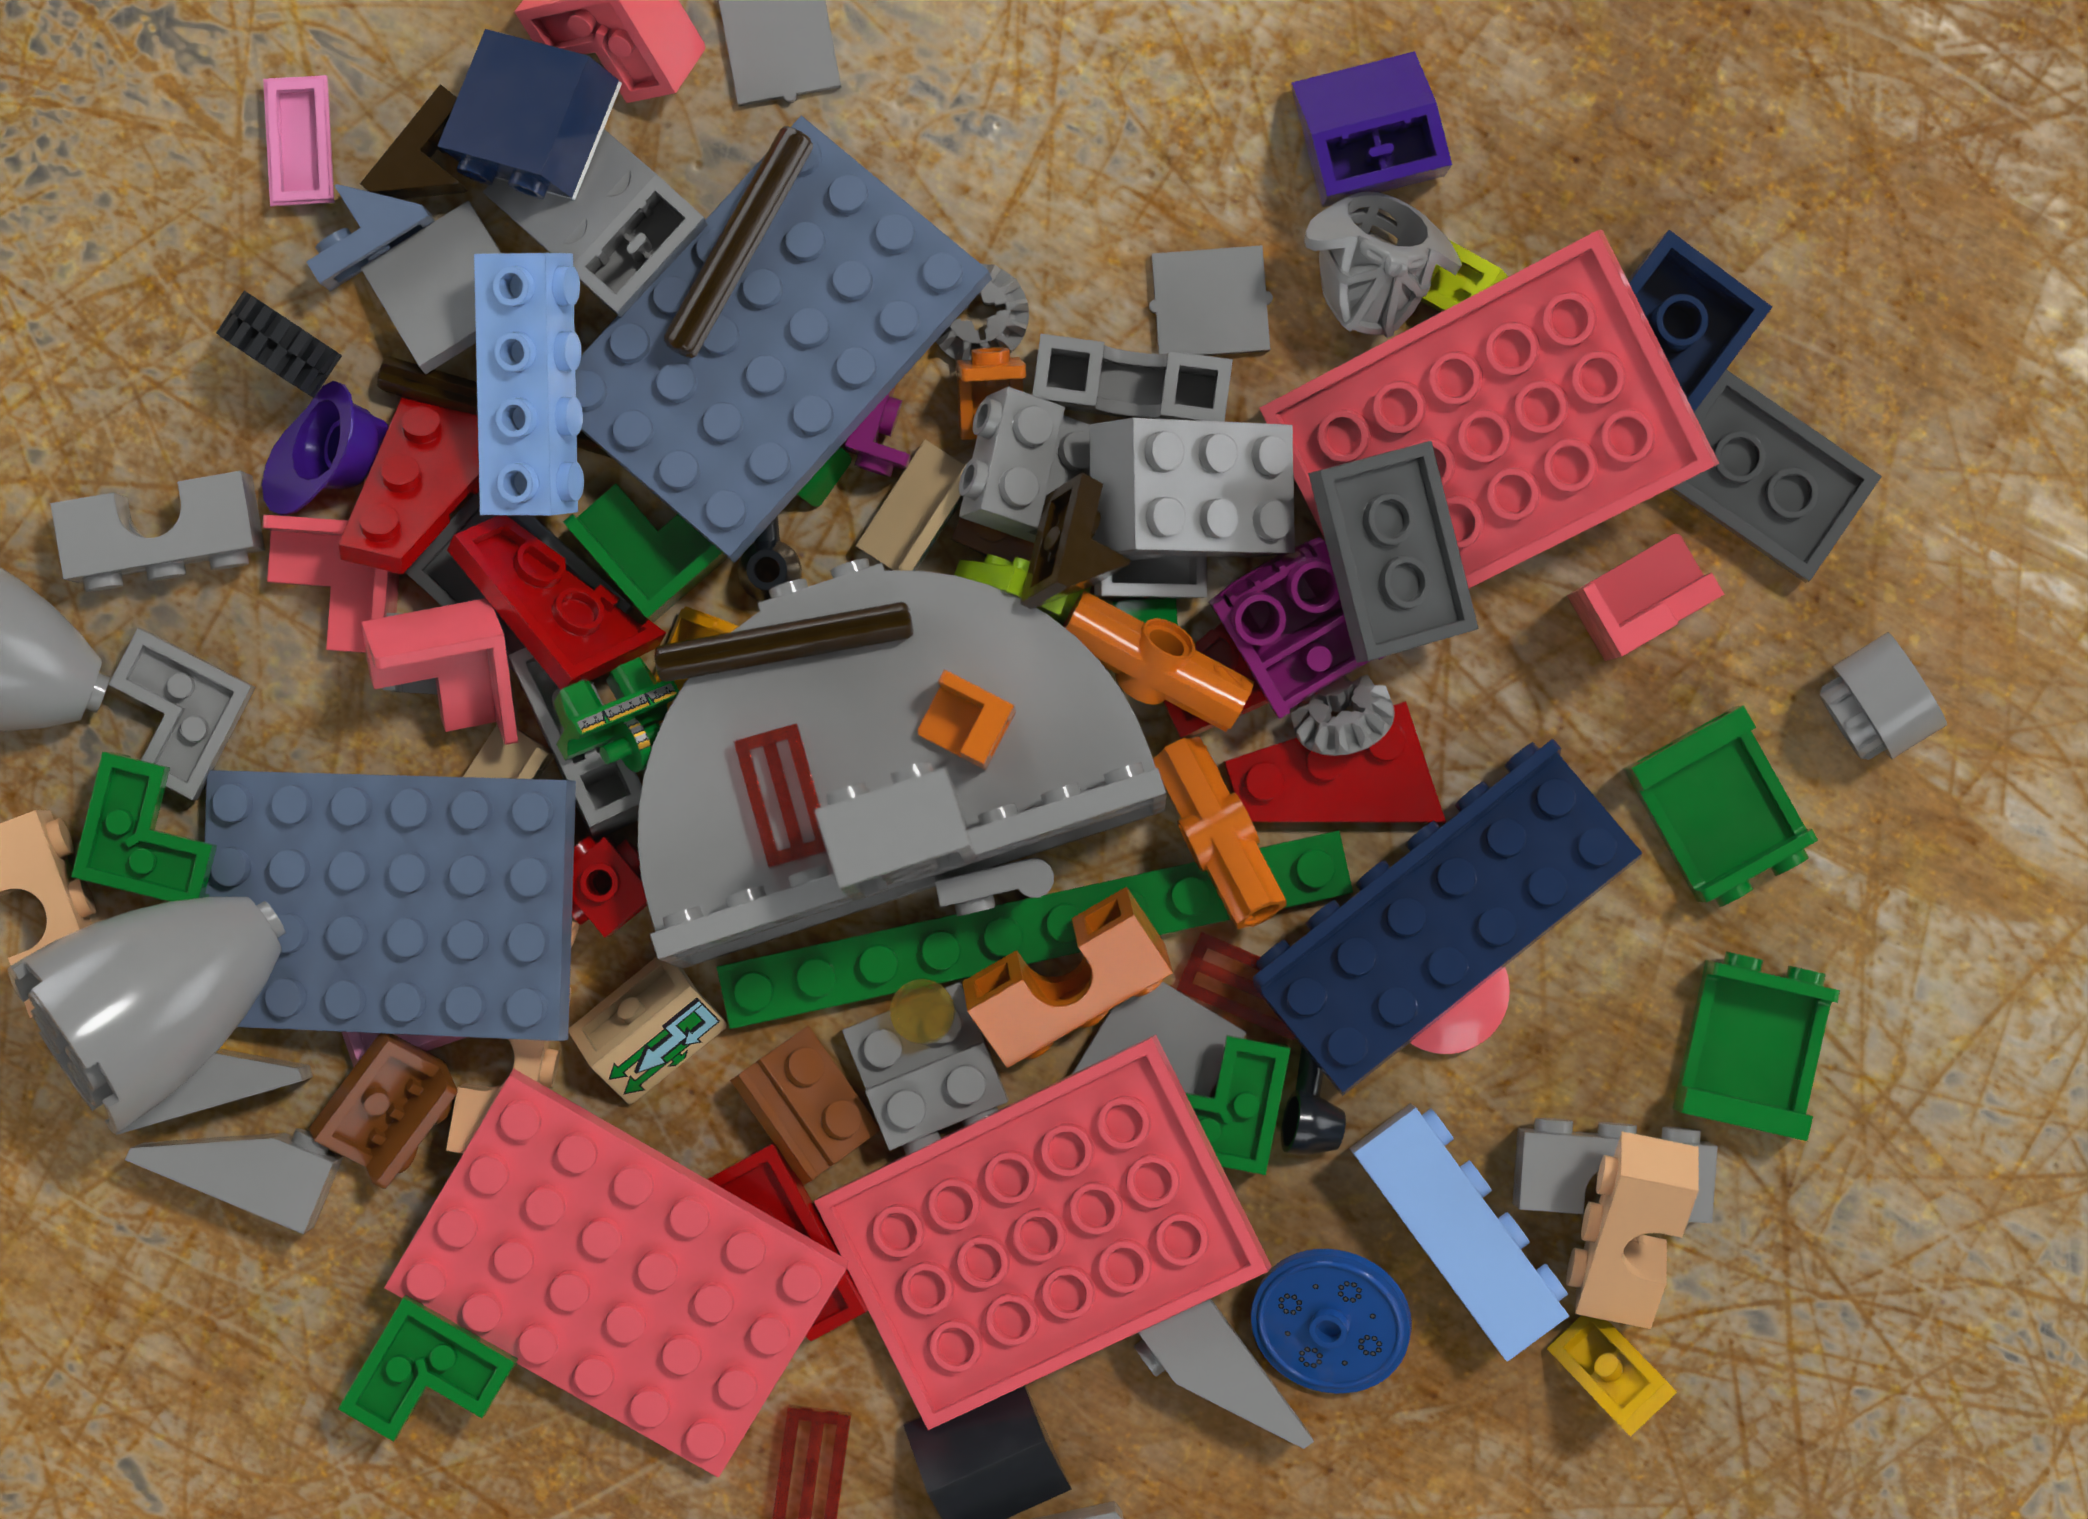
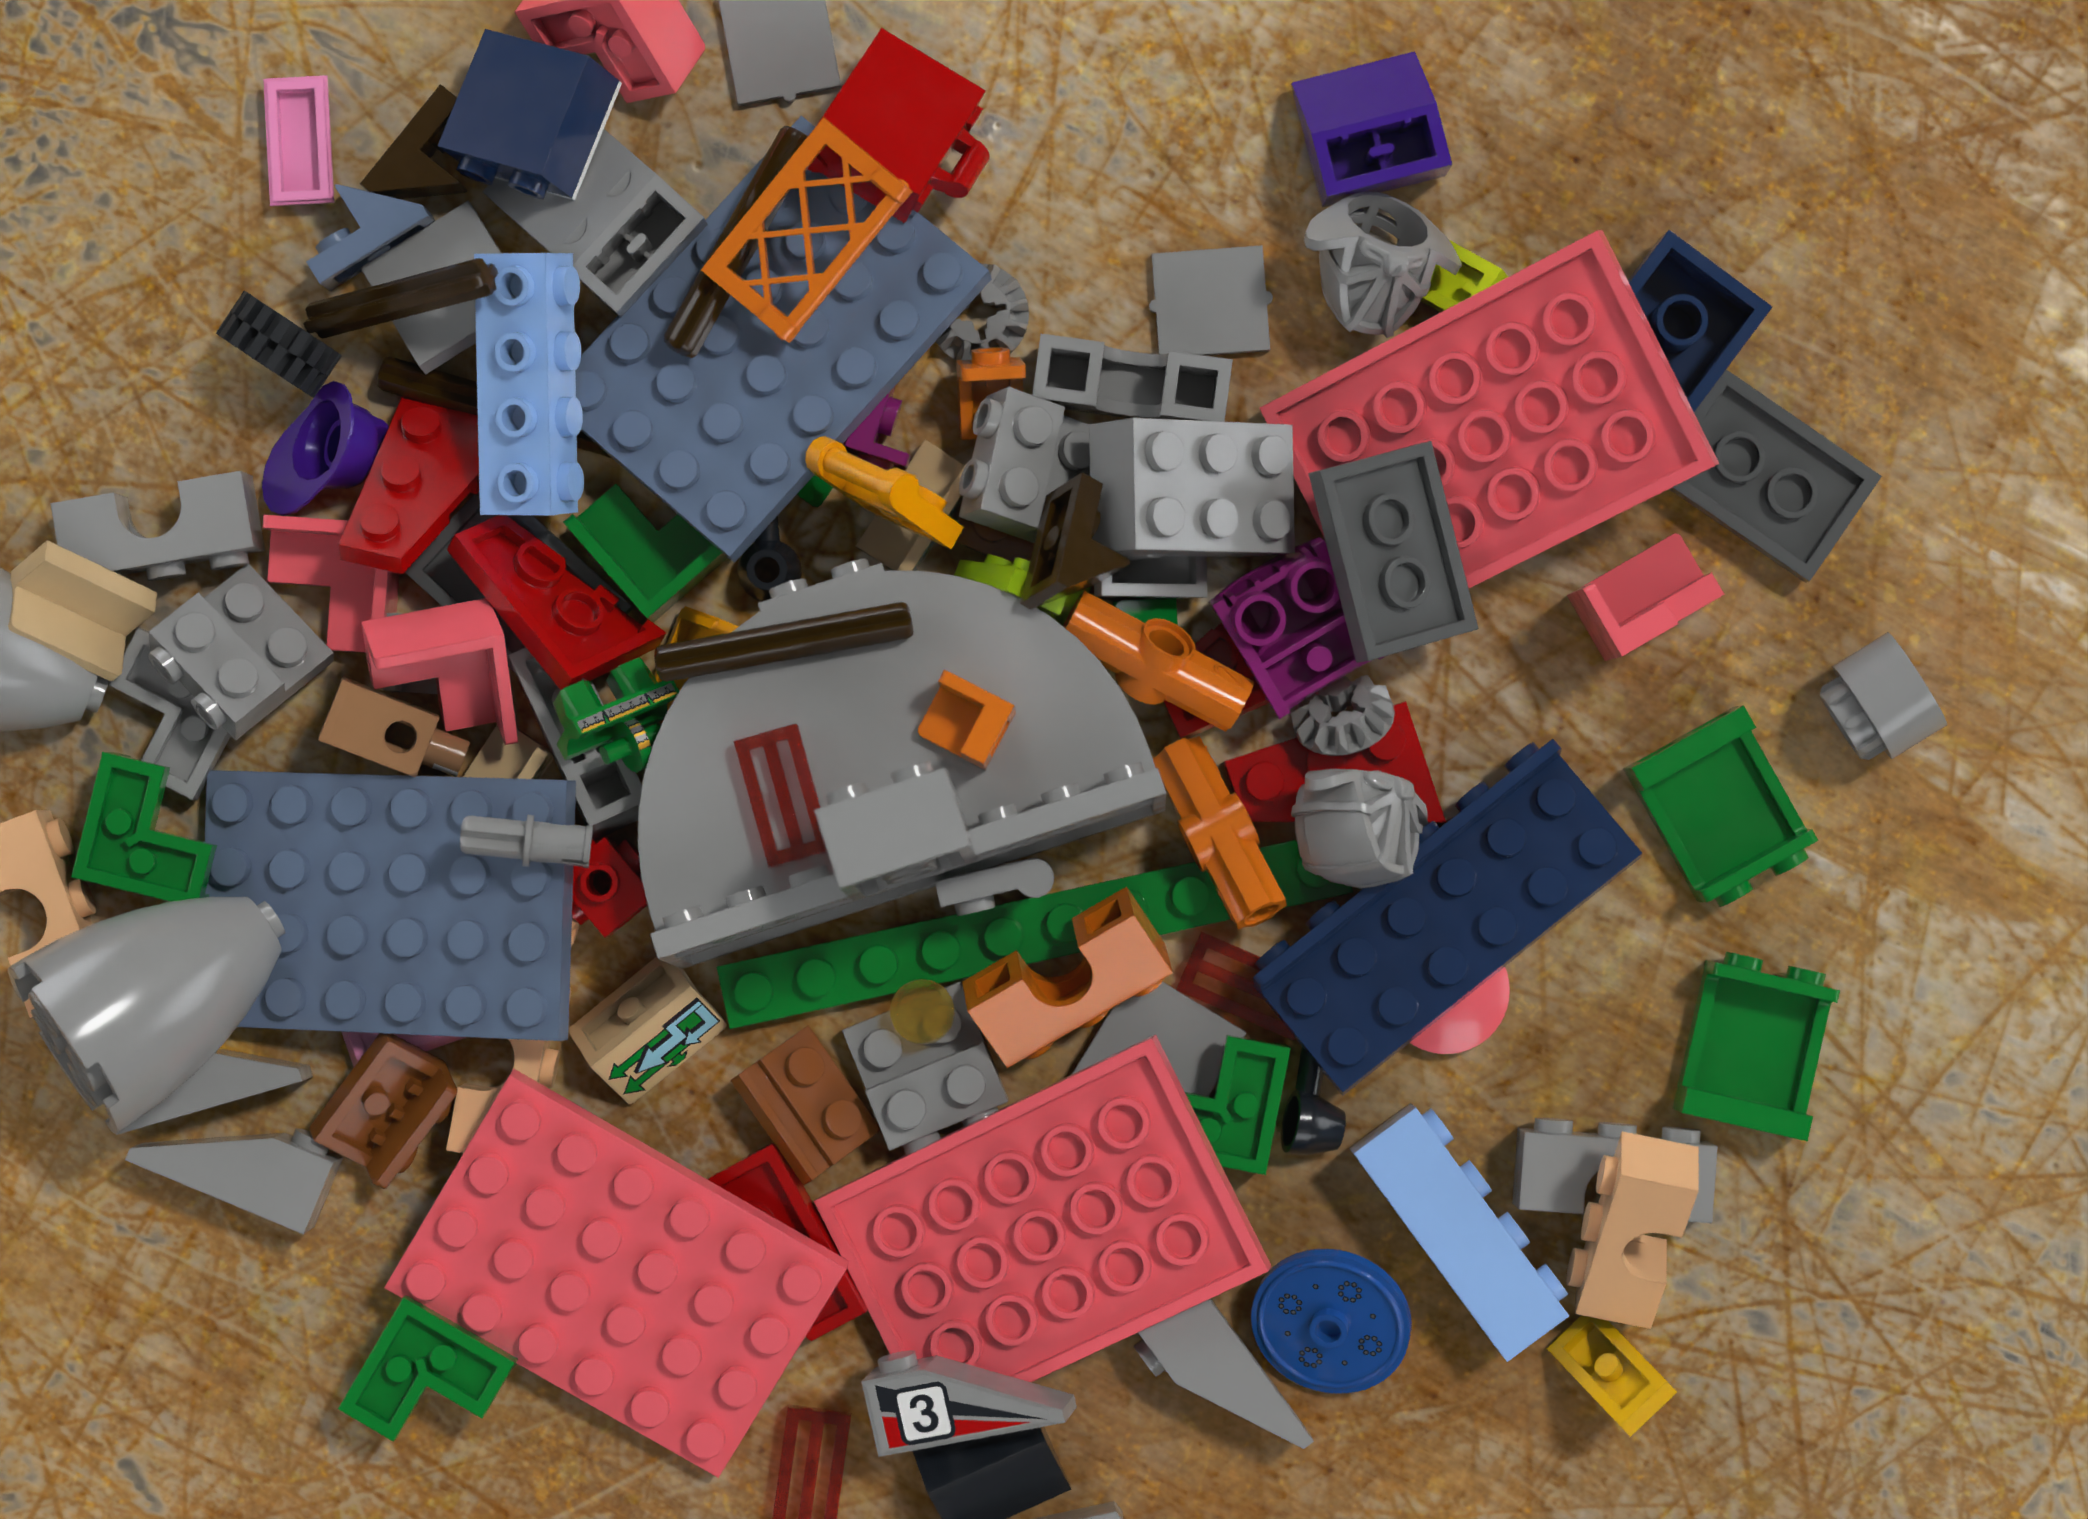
none -> tan panel [8,540,157,681]
none -> light grey plate [148,564,334,740]
none -> dark brown axle [303,258,498,339]
none -> medium nougat torso [318,676,470,777]
none -> light grey axle [460,815,593,868]
none -> orange window [701,118,913,343]
none -> light orange plate [805,436,964,549]
none -> red piece [807,28,990,223]
none -> light grey slope [861,1350,1077,1457]
none -> light grey piece [1291,769,1428,888]

